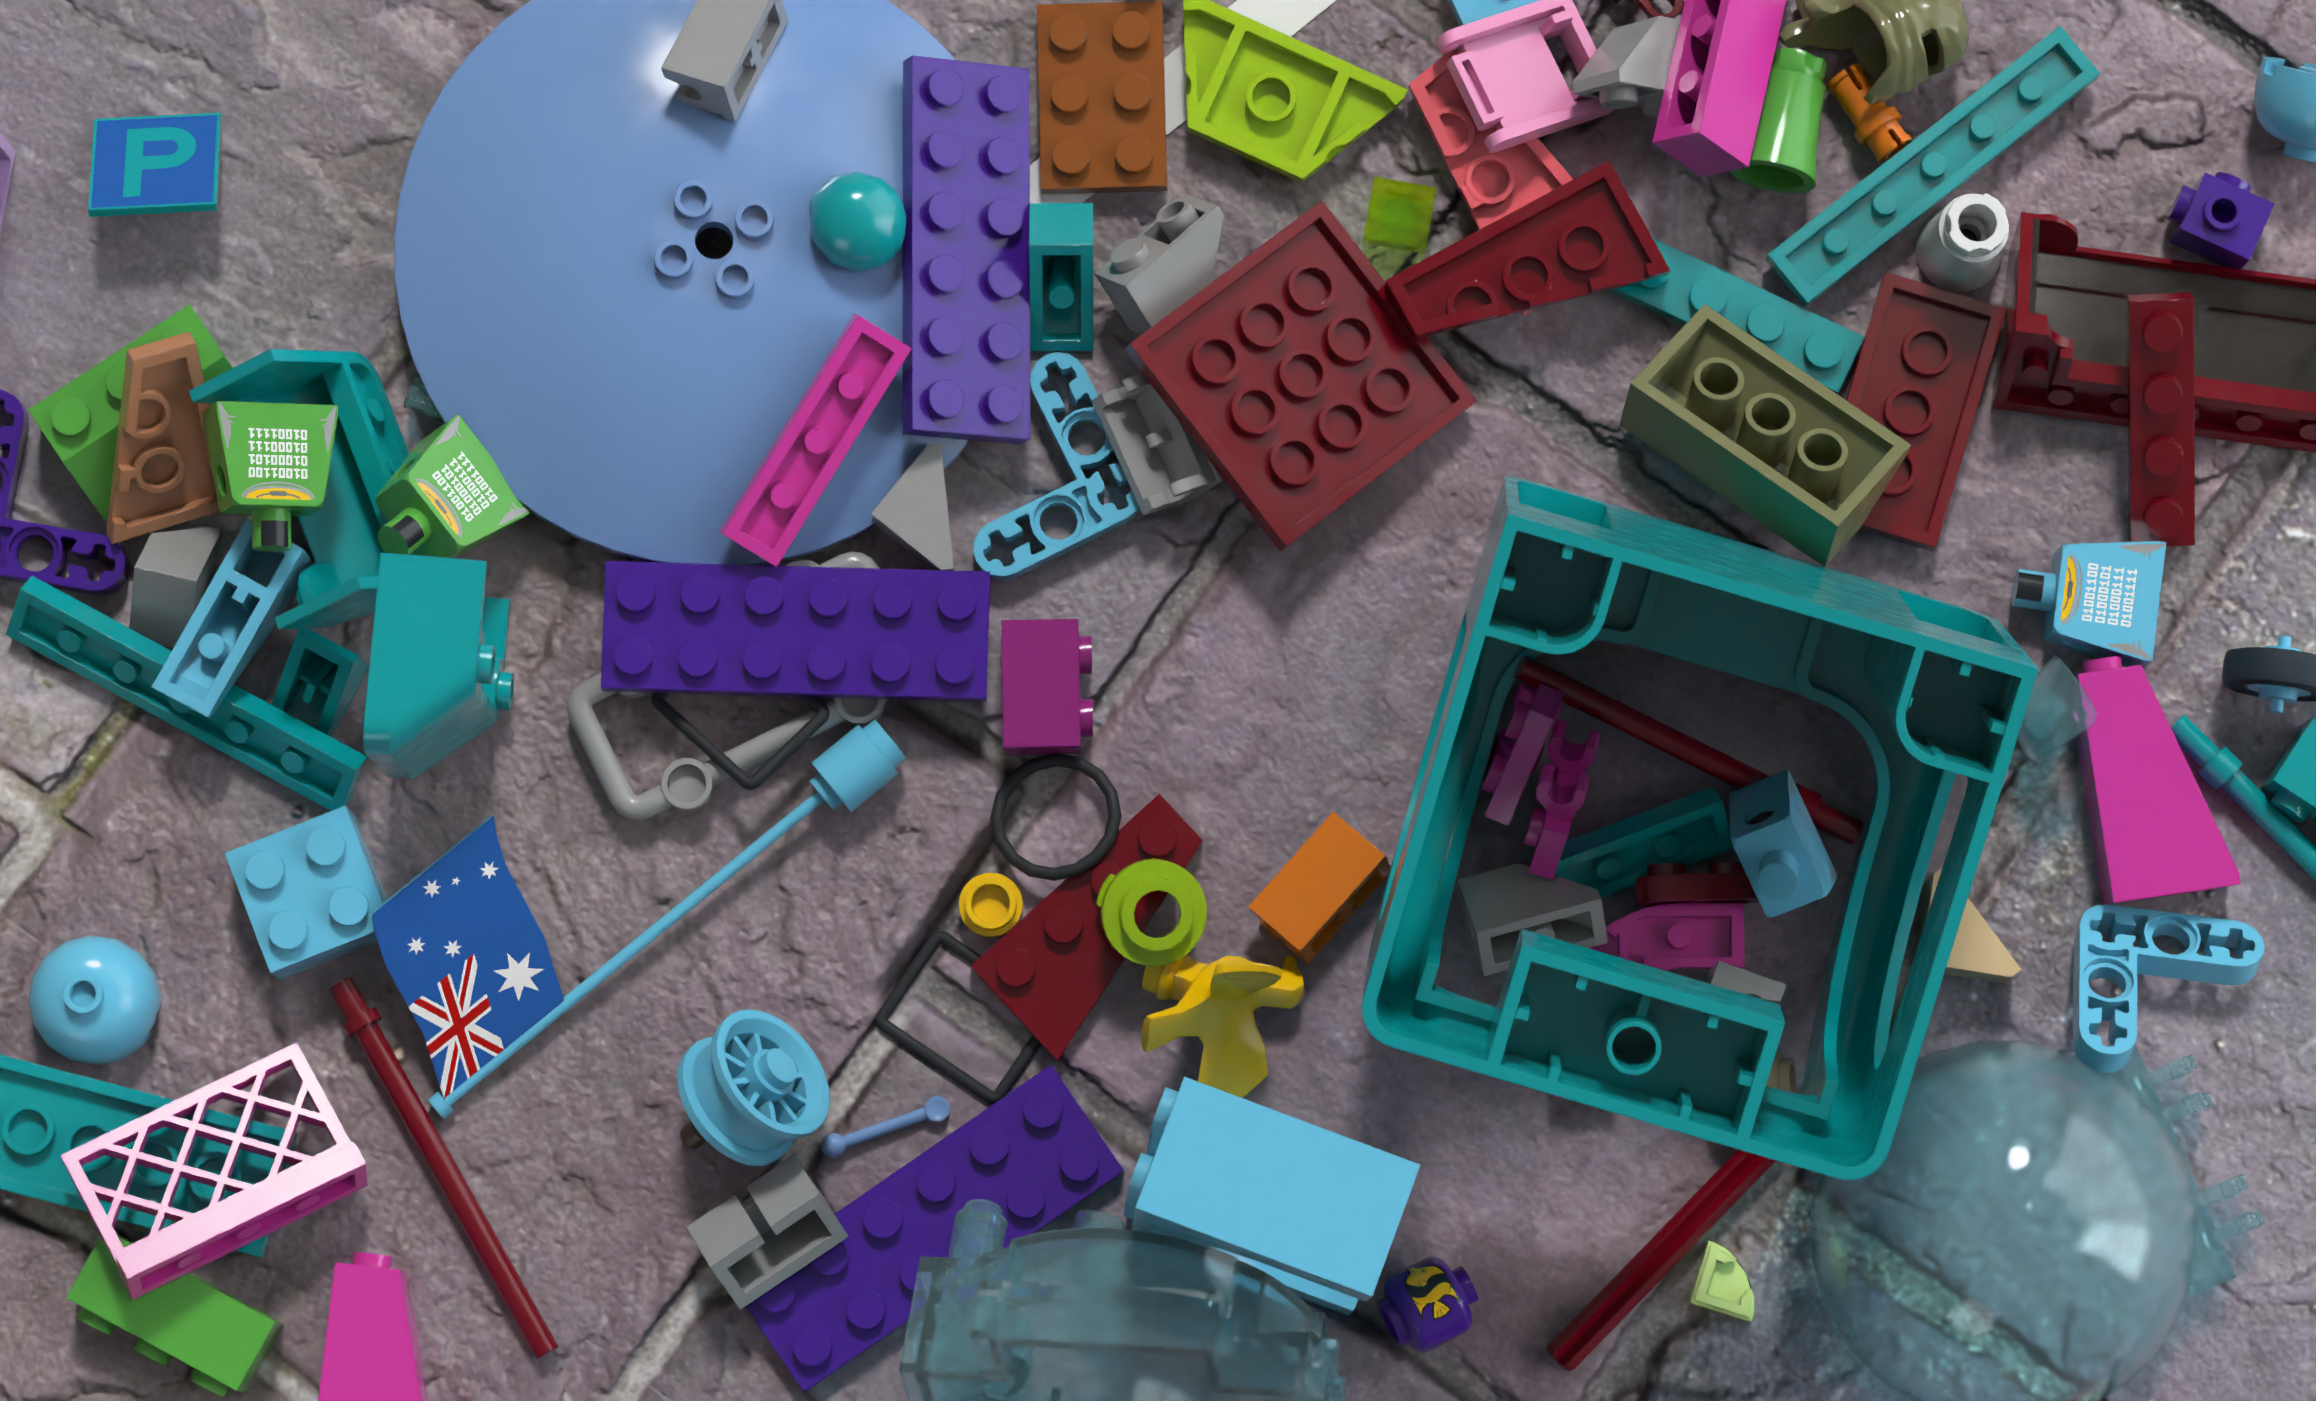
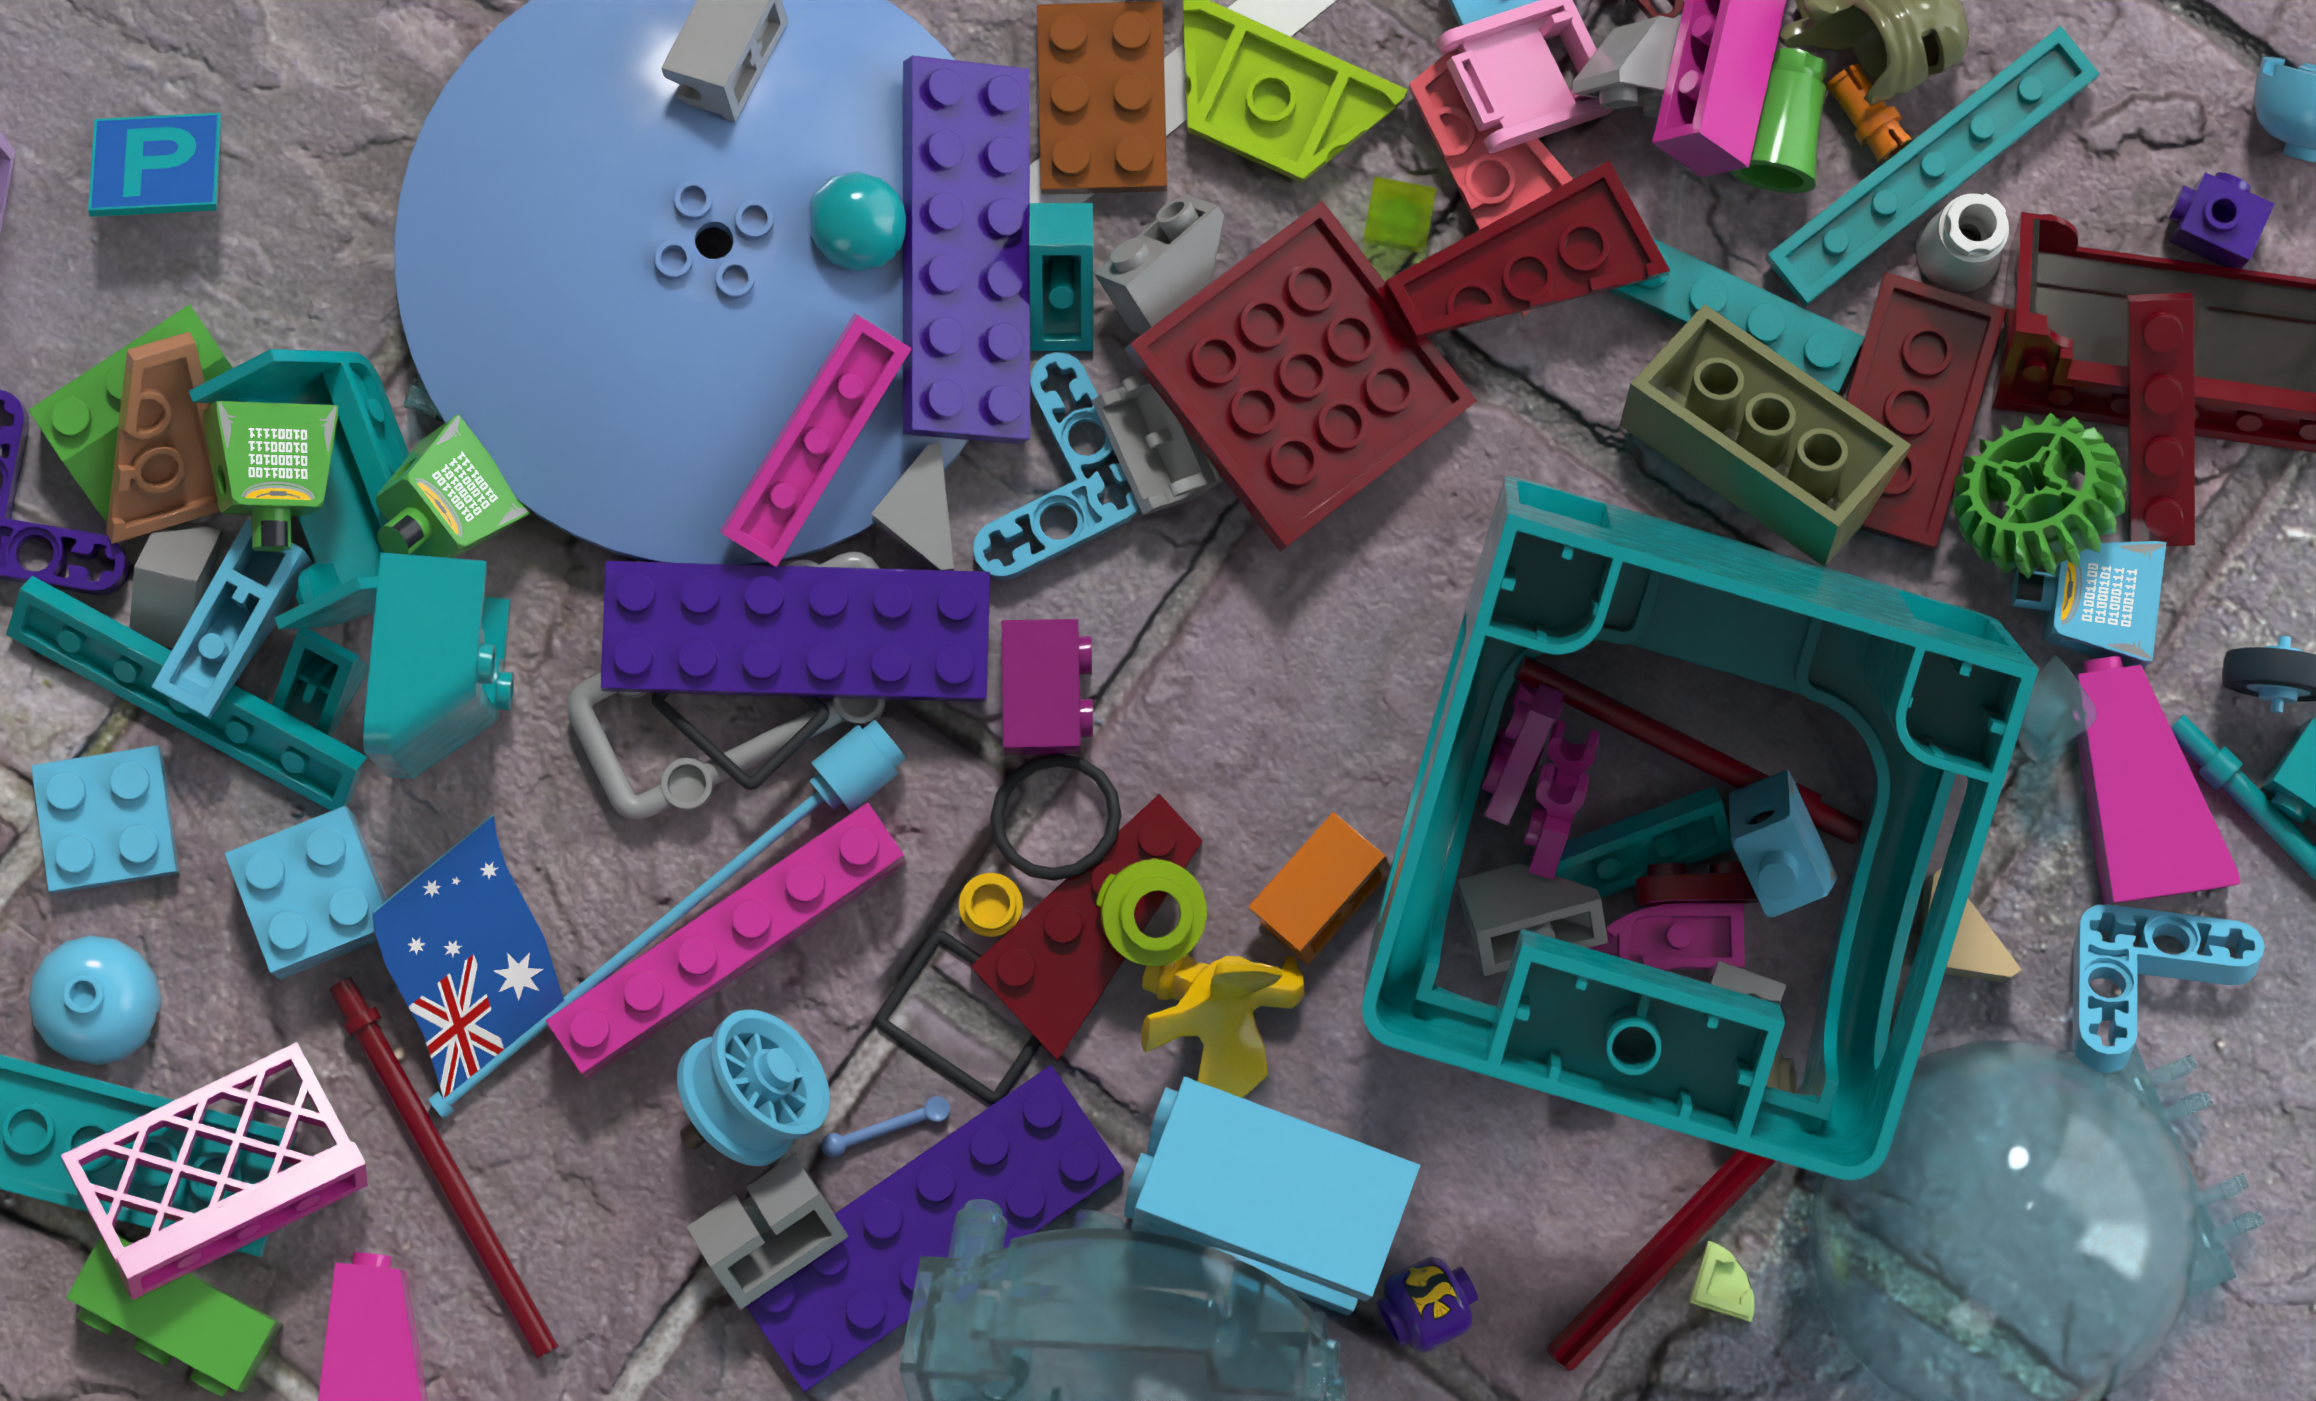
none -> medium azure plate [31,745,180,894]
none -> dark pink brick [545,802,906,1080]
none -> bright green gear [1953,412,2127,579]

